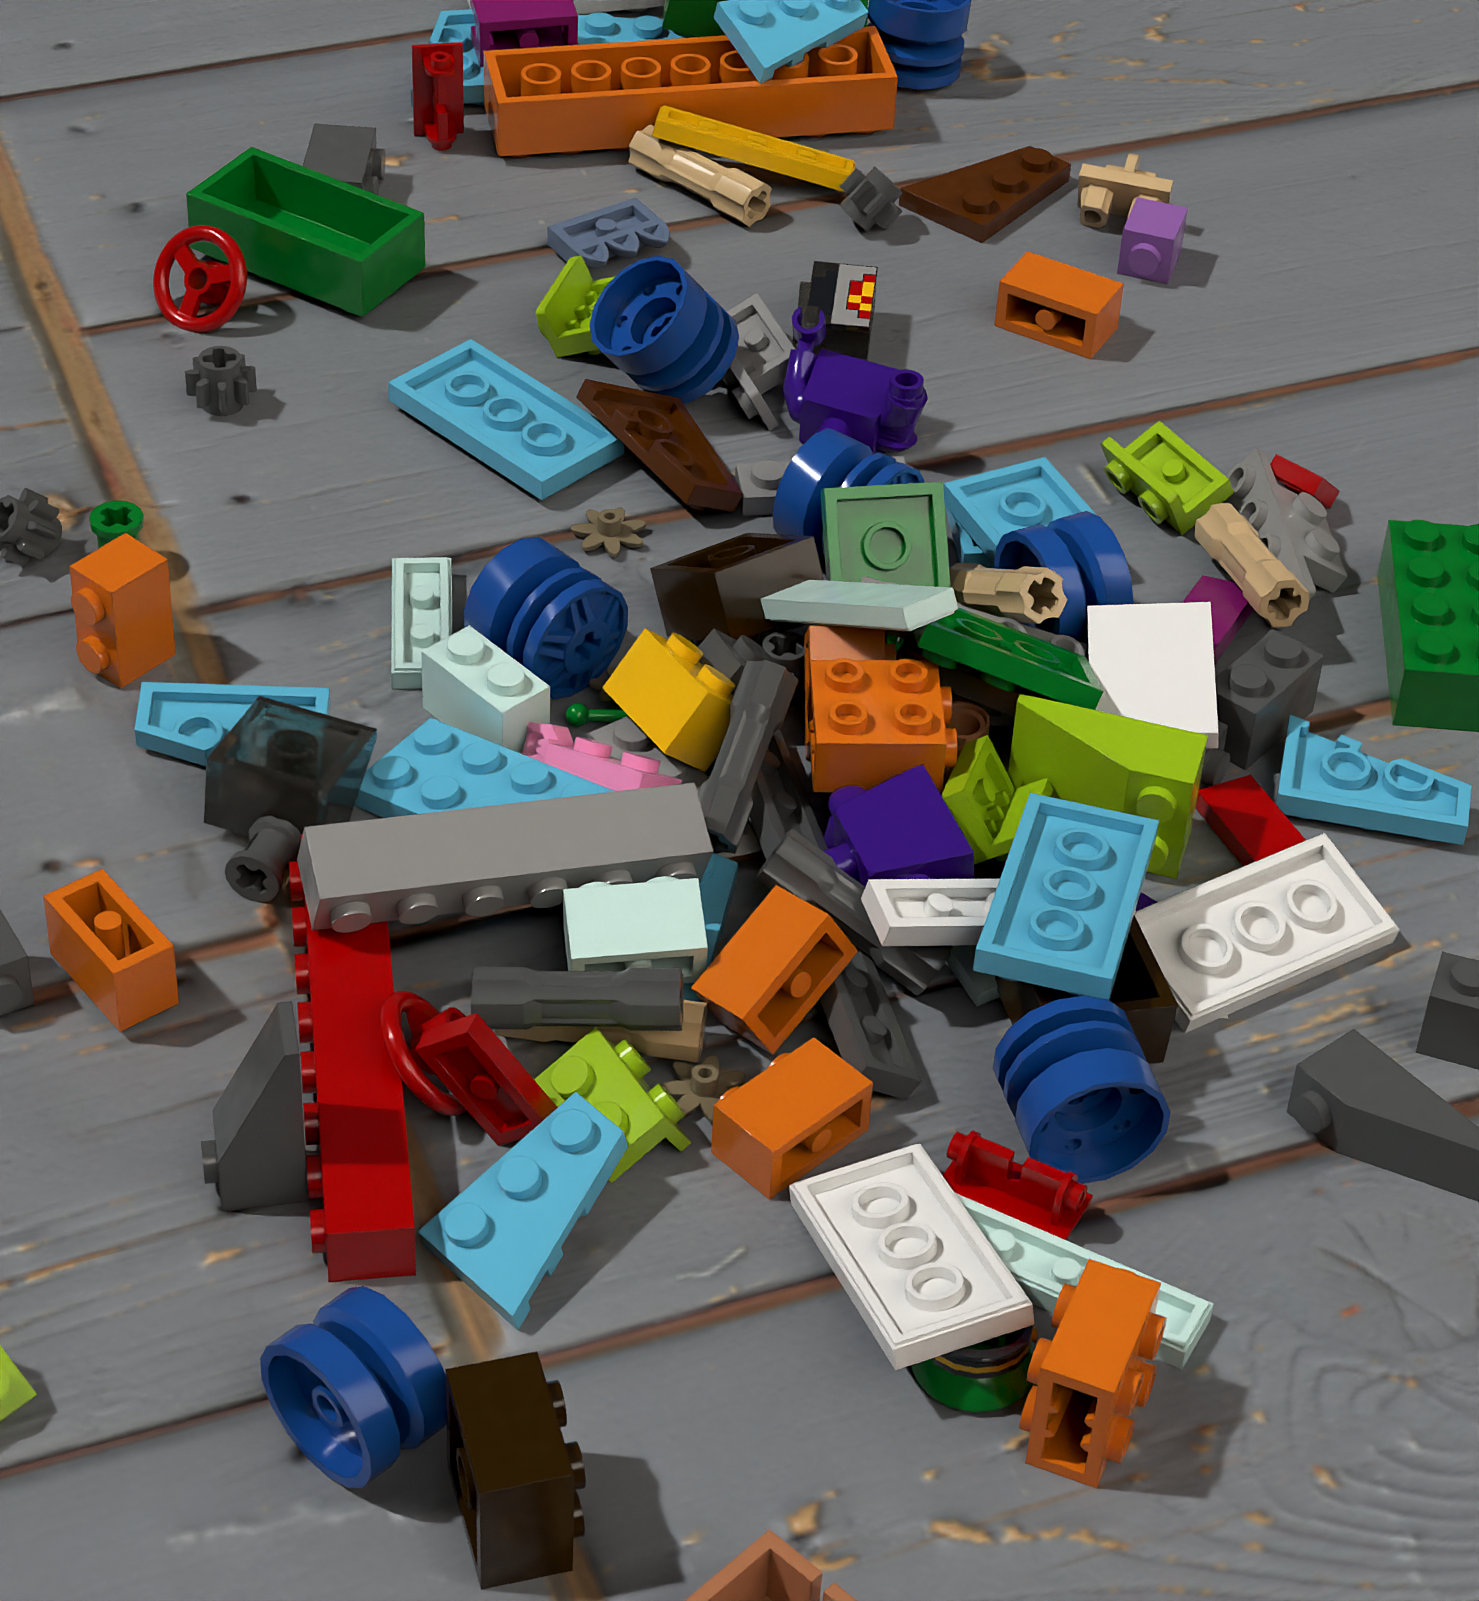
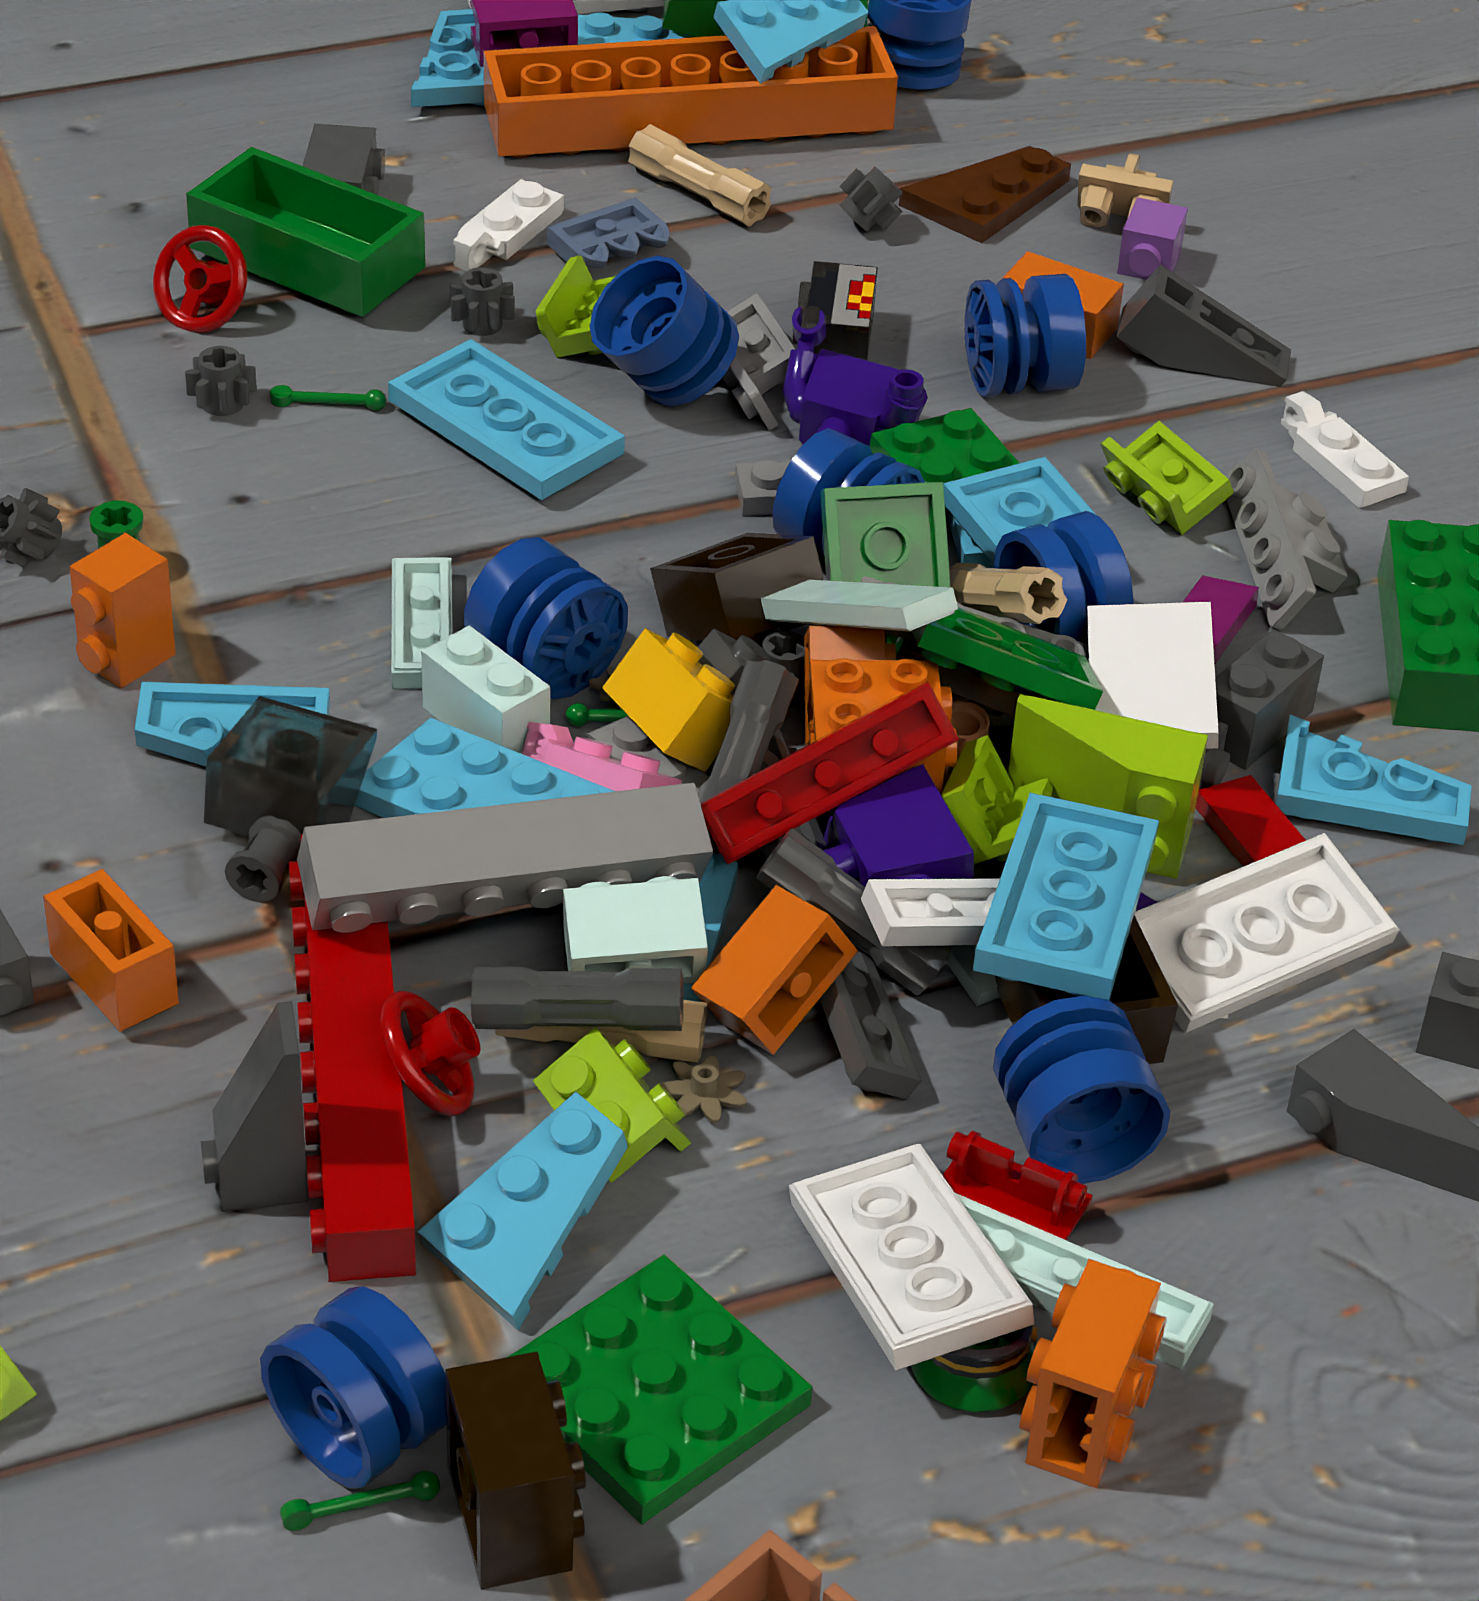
red hinge [411,42,464,151] -> none
red plate [415,1013,558,1146] -> none
dark tan plant [571,507,646,558] -> none
reddish brown wing [576,379,743,512] -> none
yellow tile [652,105,856,192] -> none
orange brick [711,1037,873,1200] -> none
tan axle [1195,503,1309,628] -> none
red tile [1270,454,1340,509] -> none
none -> green hinge [270,385,387,411]
none -> green hinge [279,1470,440,1531]
none -> dark grey gear [450,268,515,336]
none -> white hinge [453,179,564,271]
none -> green plate [508,1254,813,1525]
none -> red tile [700,681,959,865]
none -> green plate [870,408,1019,510]
none -> blue wheel [964,273,1086,397]
none -> dark grey slope [1117,264,1291,387]
none -> white hinge [1281,391,1409,509]

